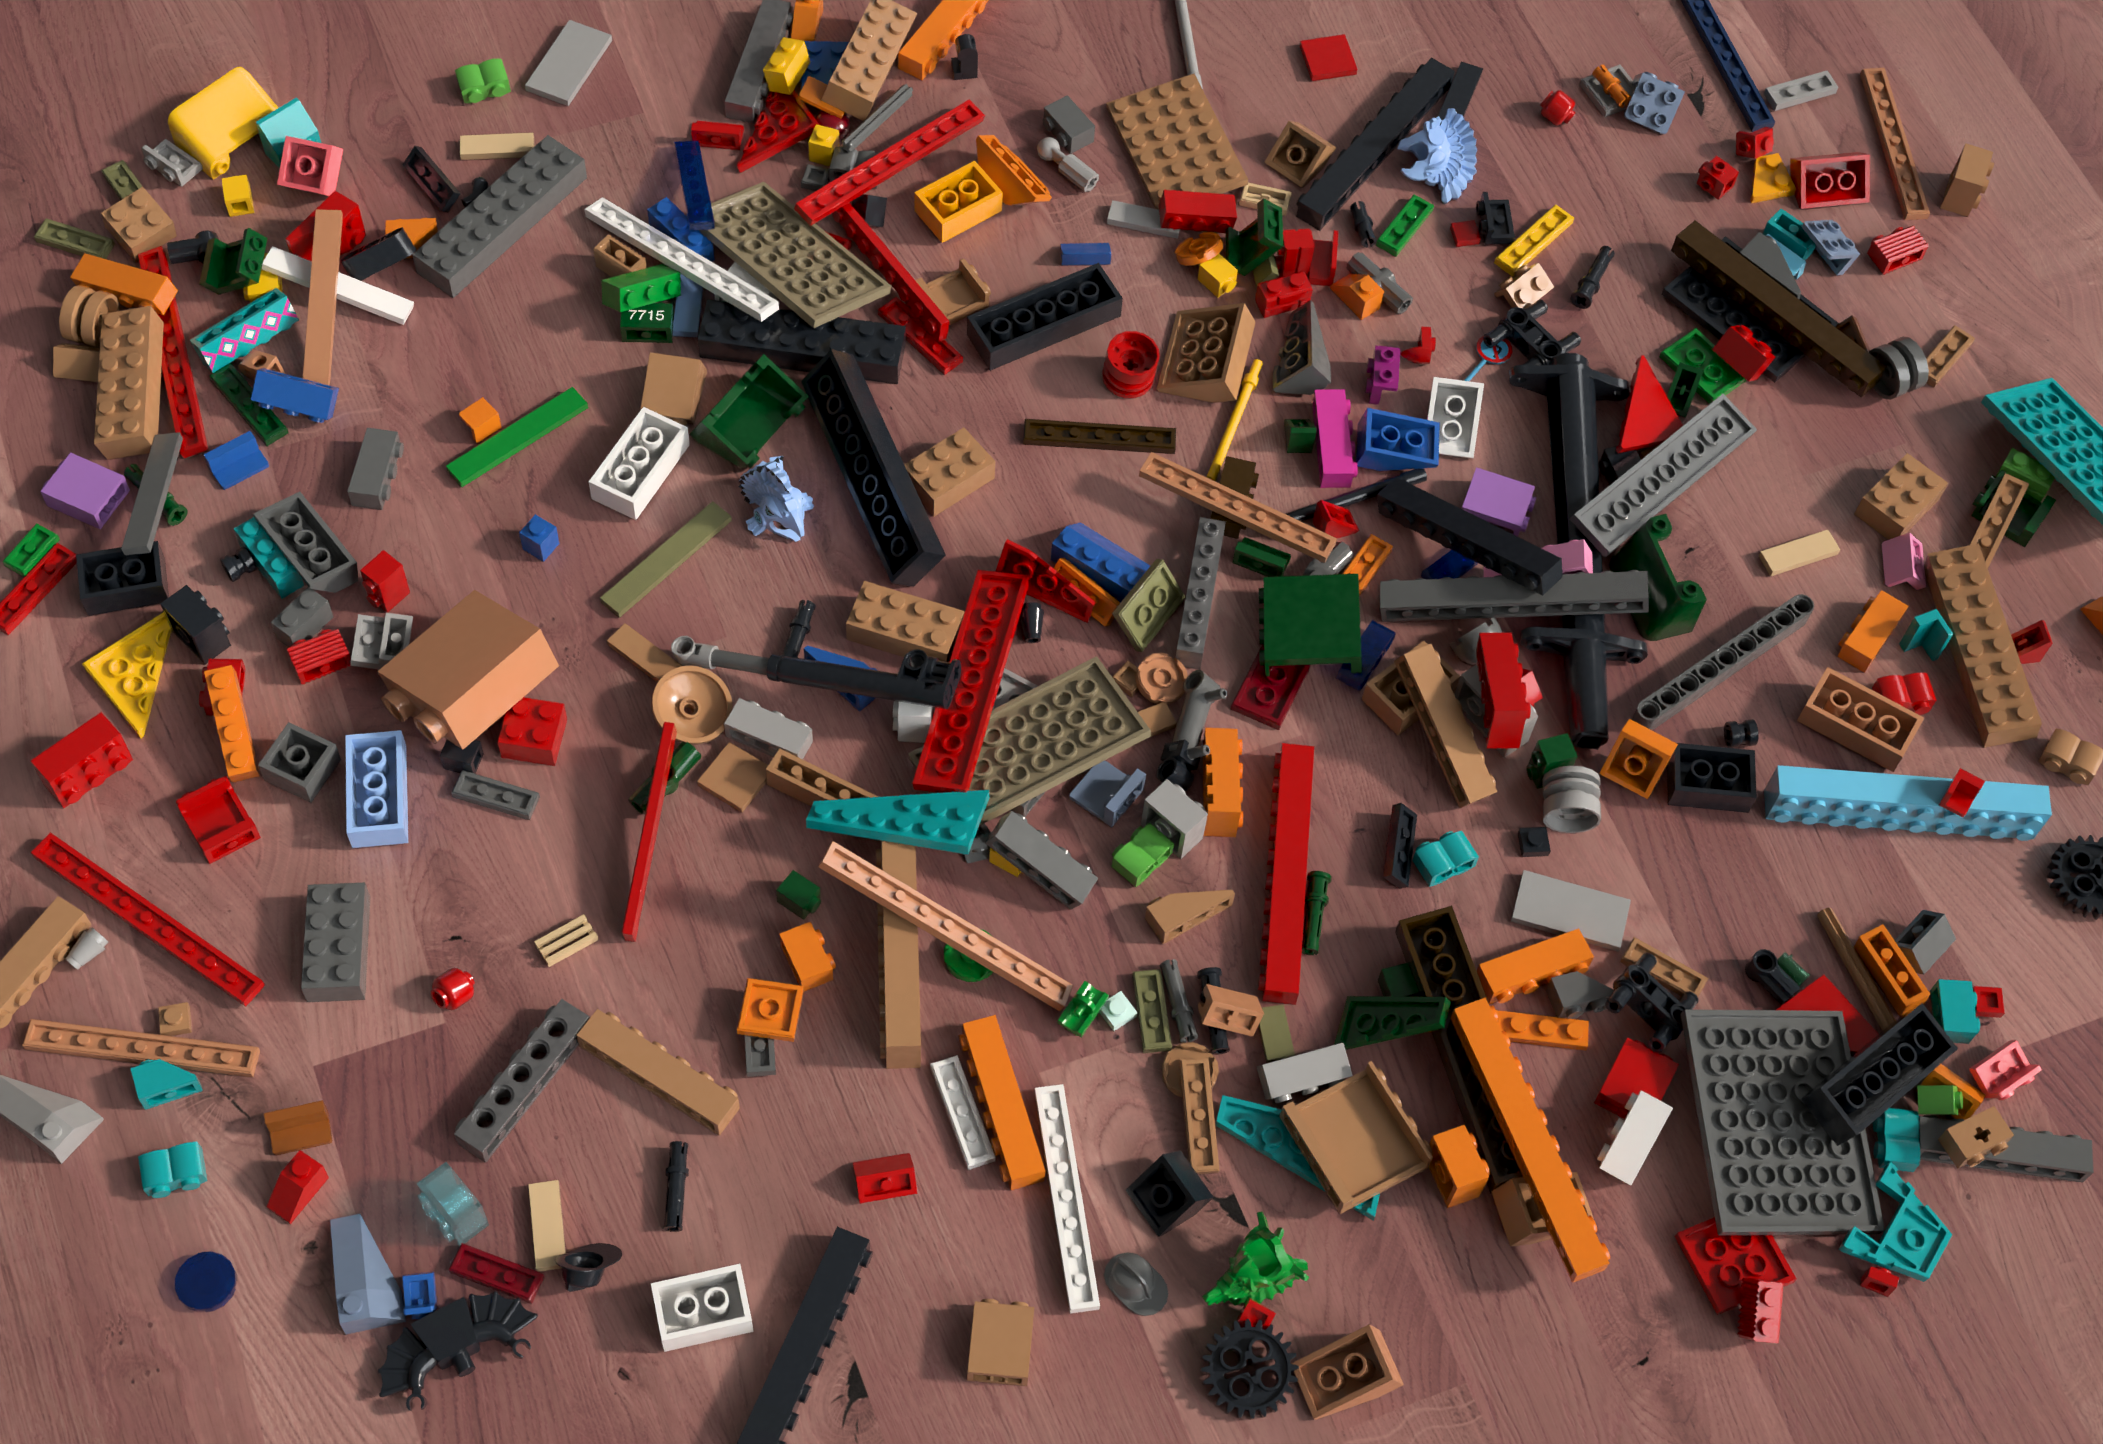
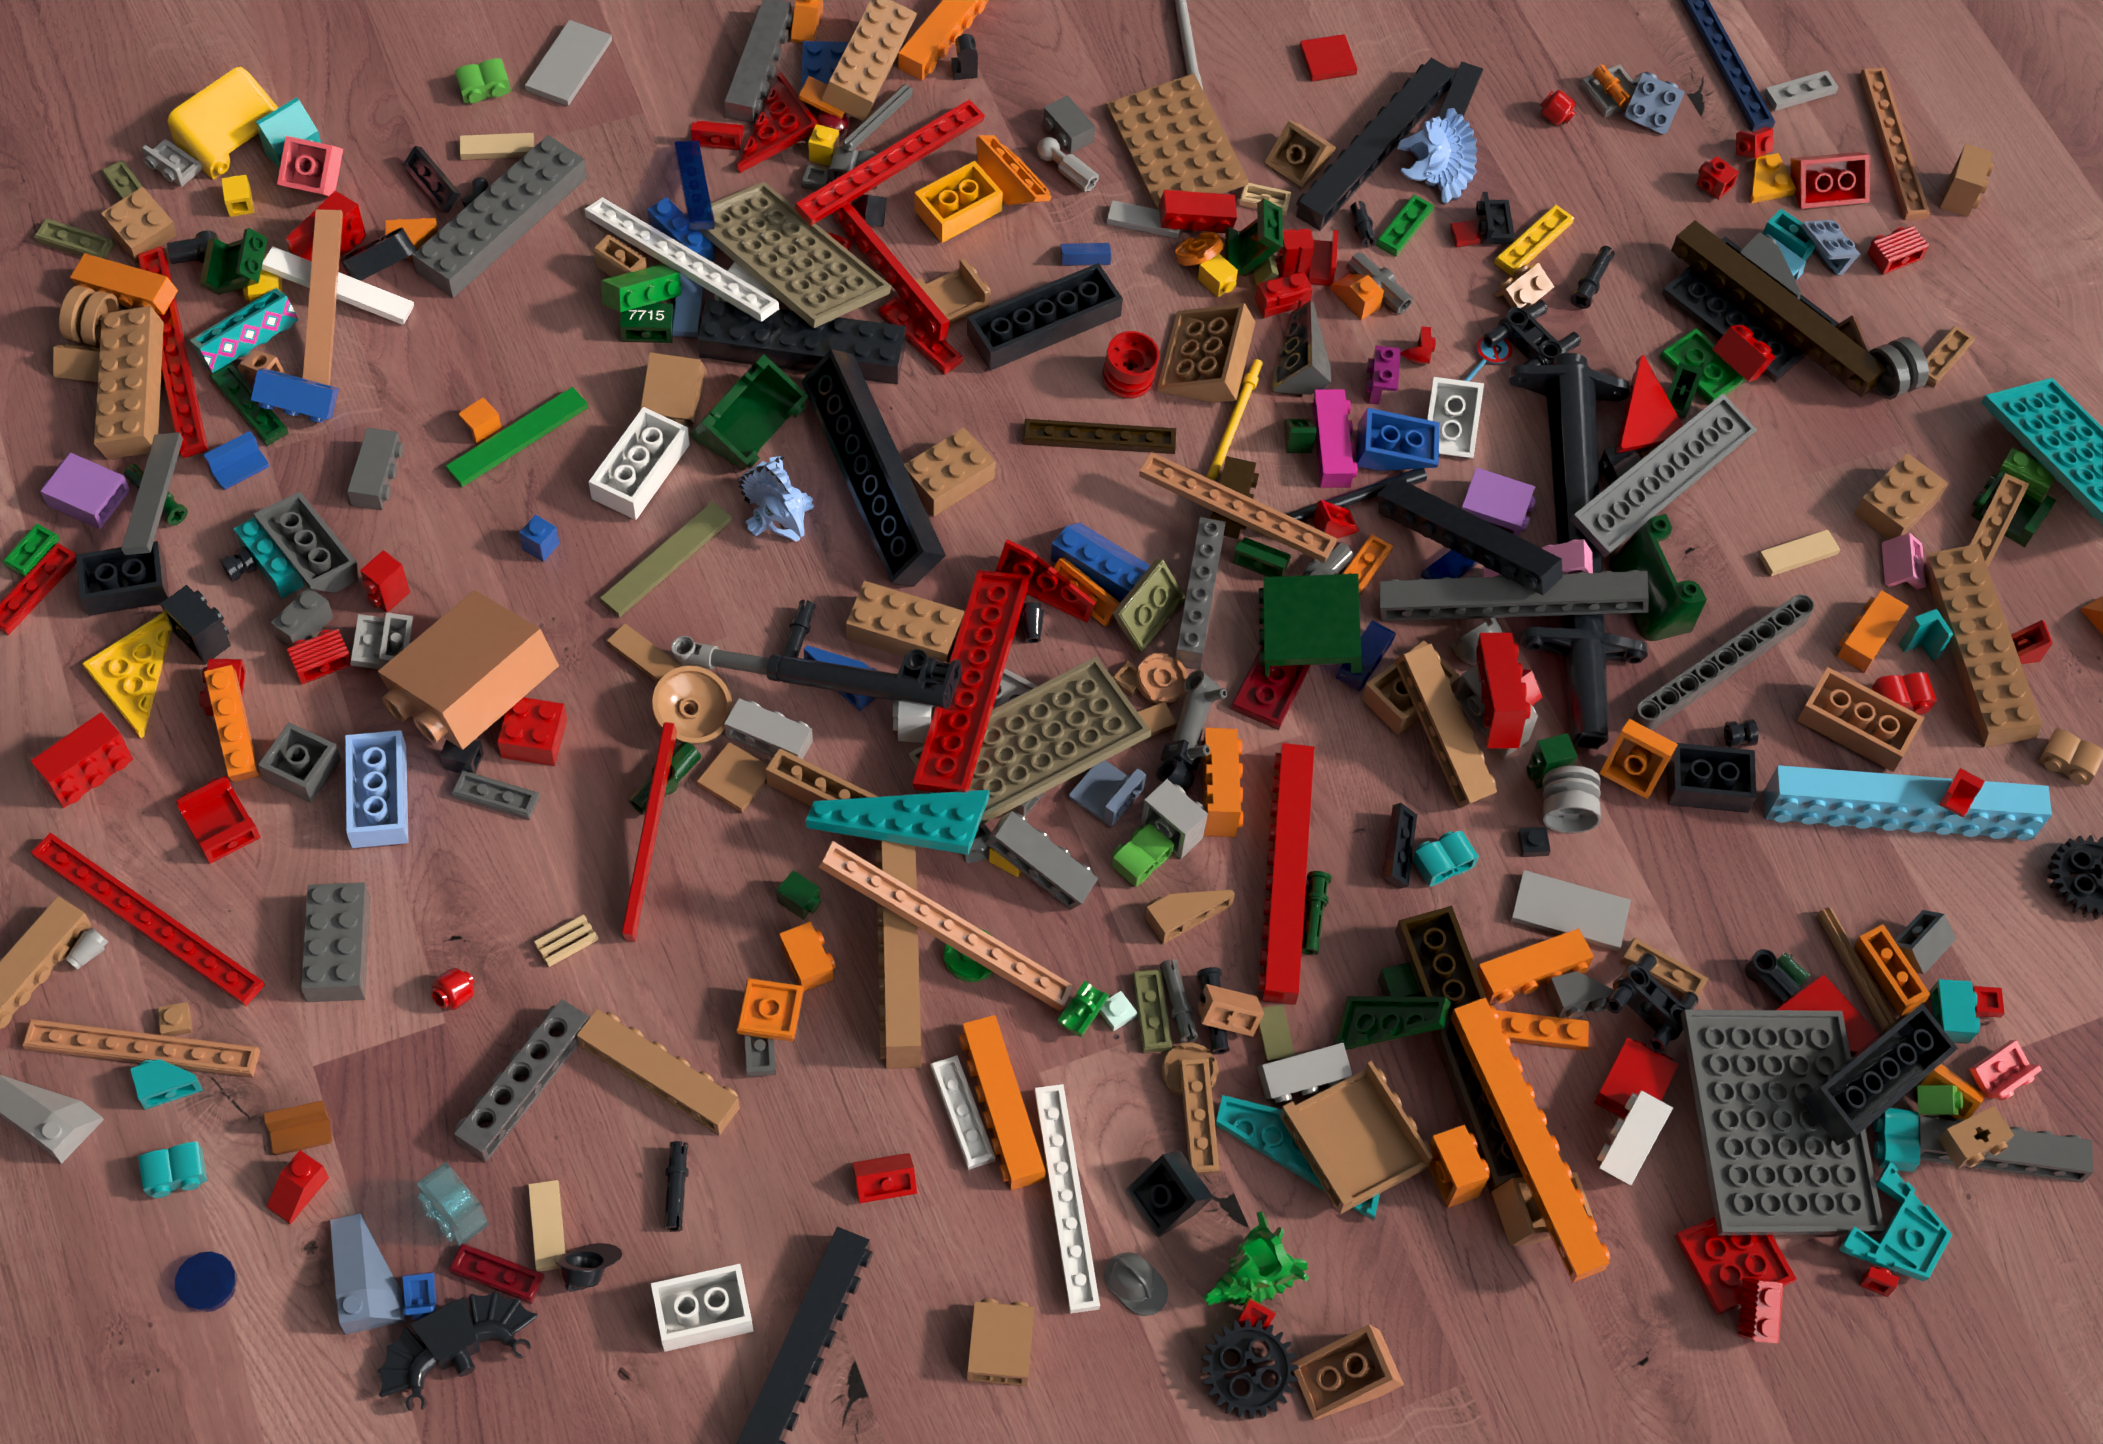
yellow brick [763,37,810,95] -> none

